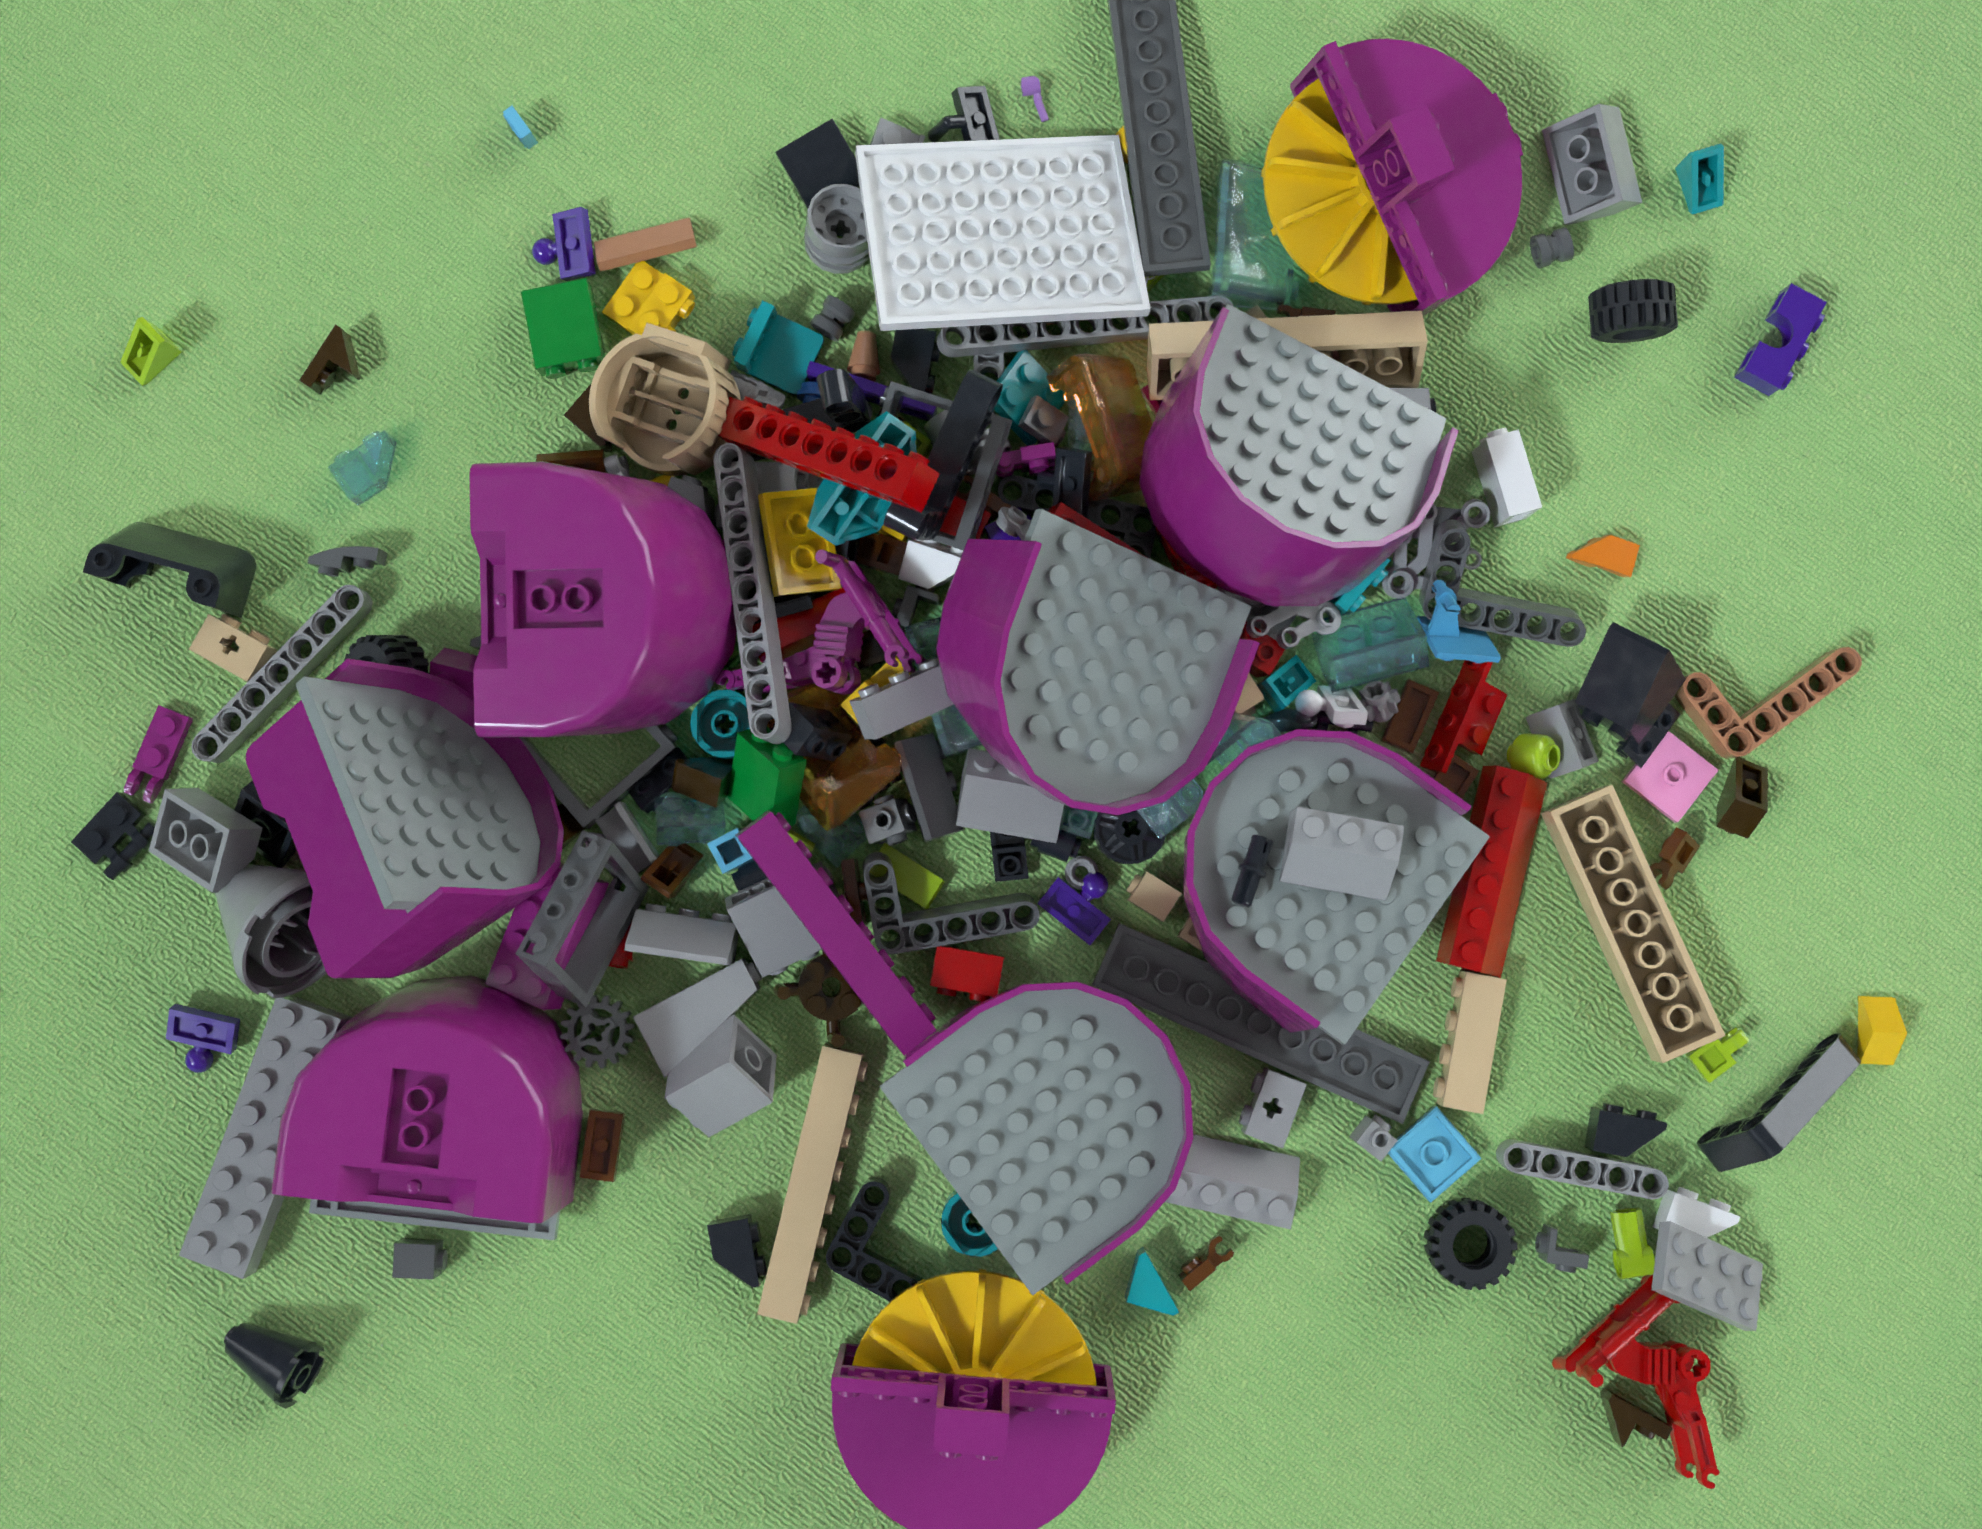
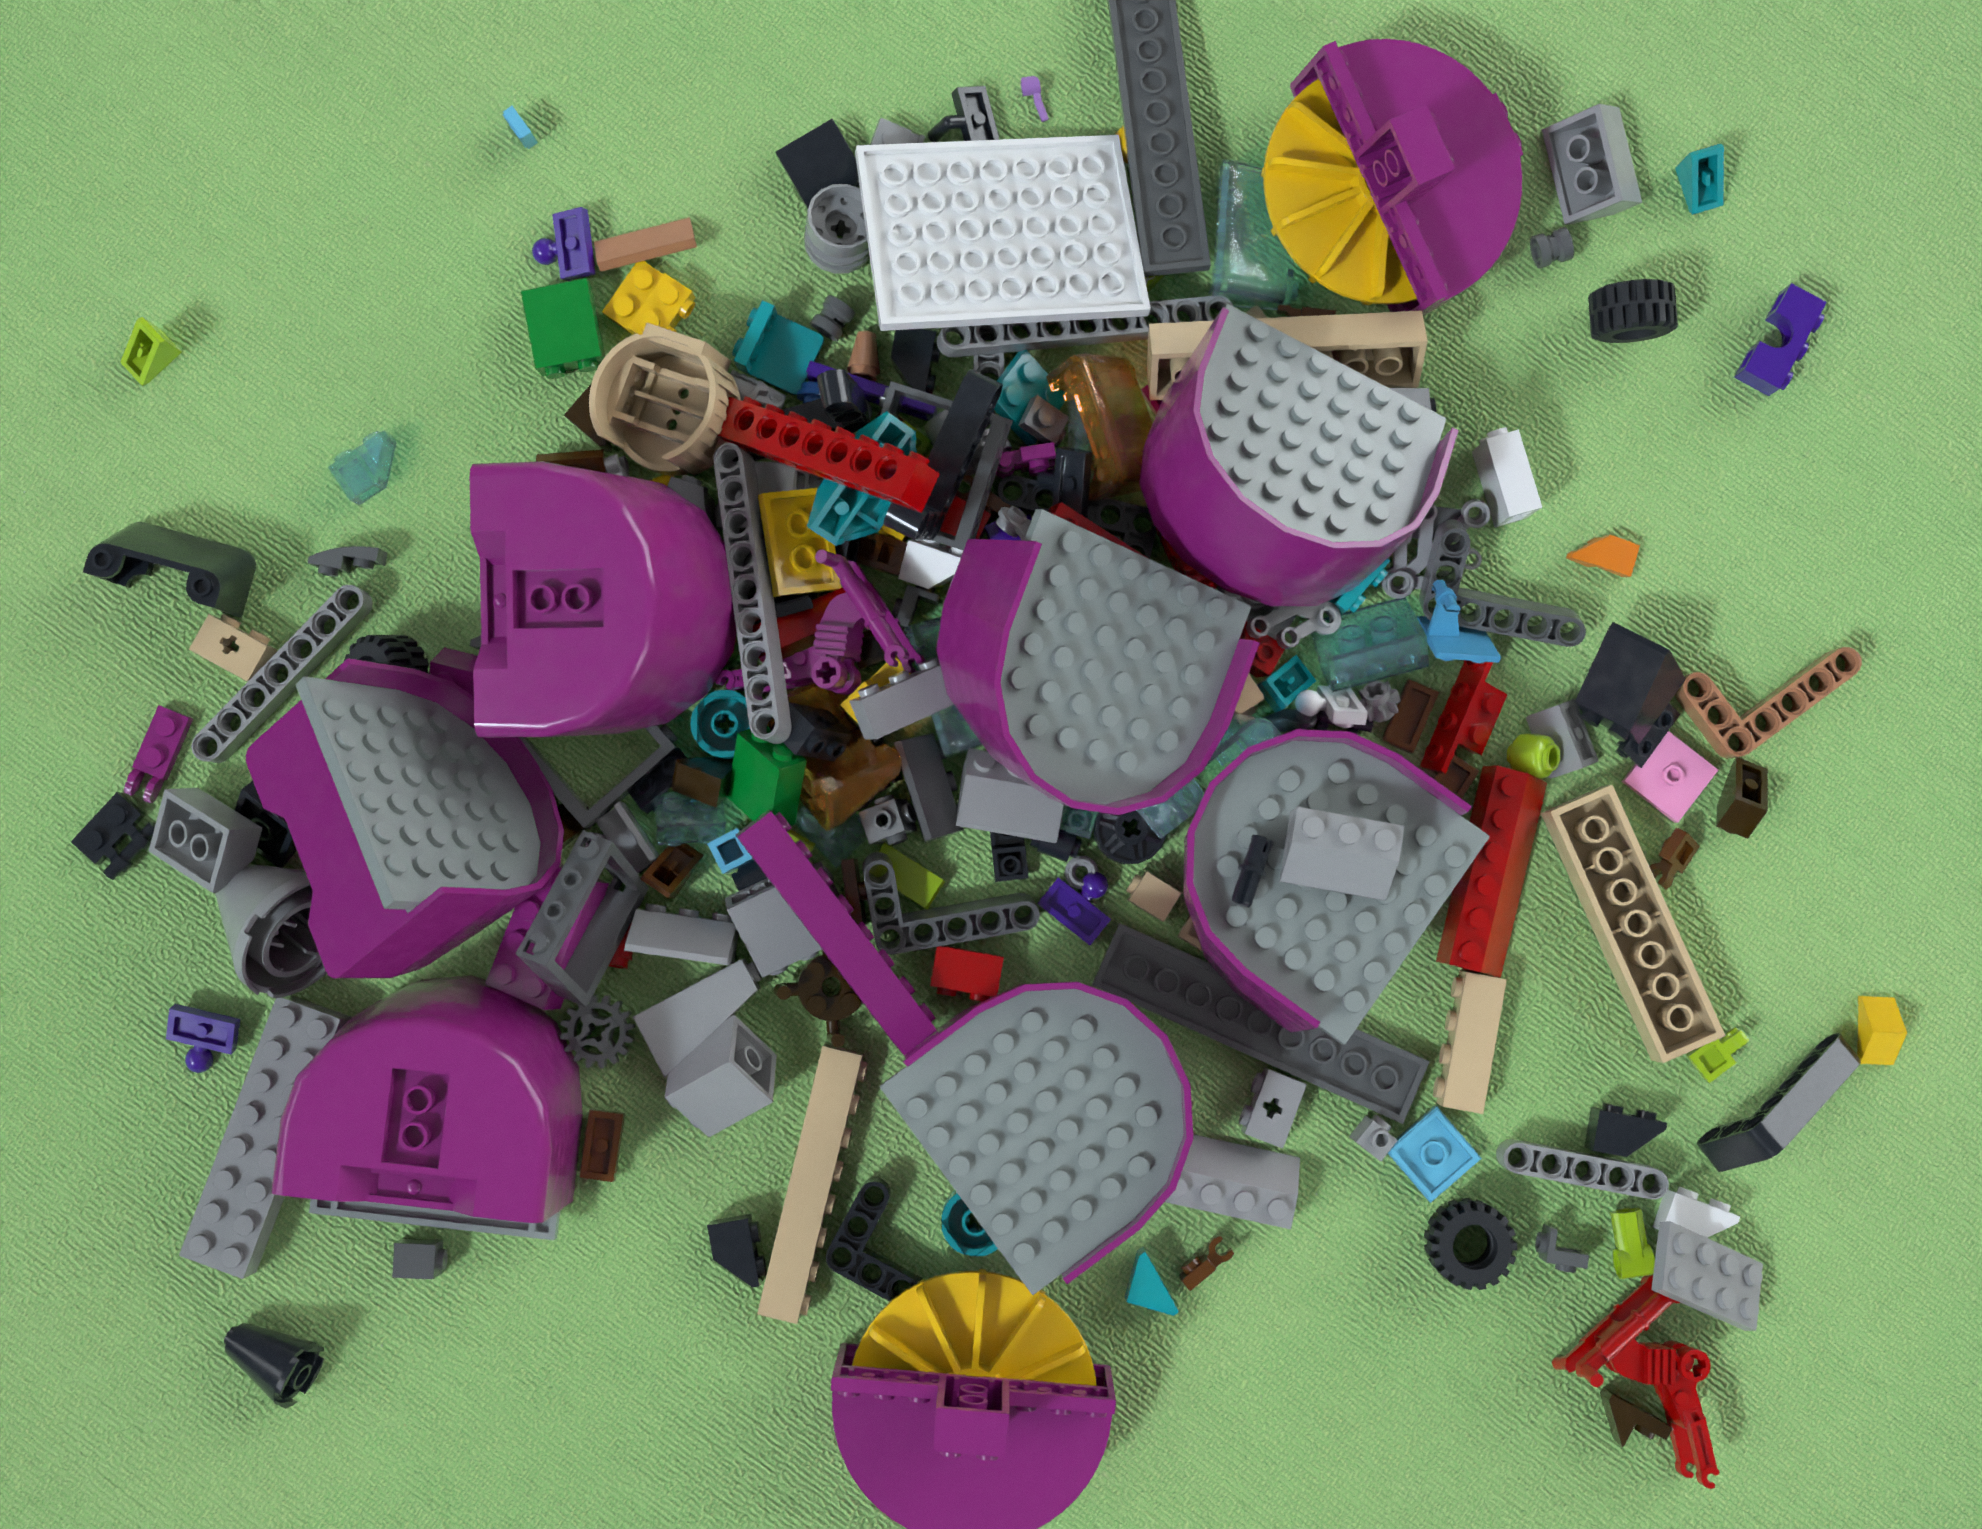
dark brown slope [299,324,360,394] -> none

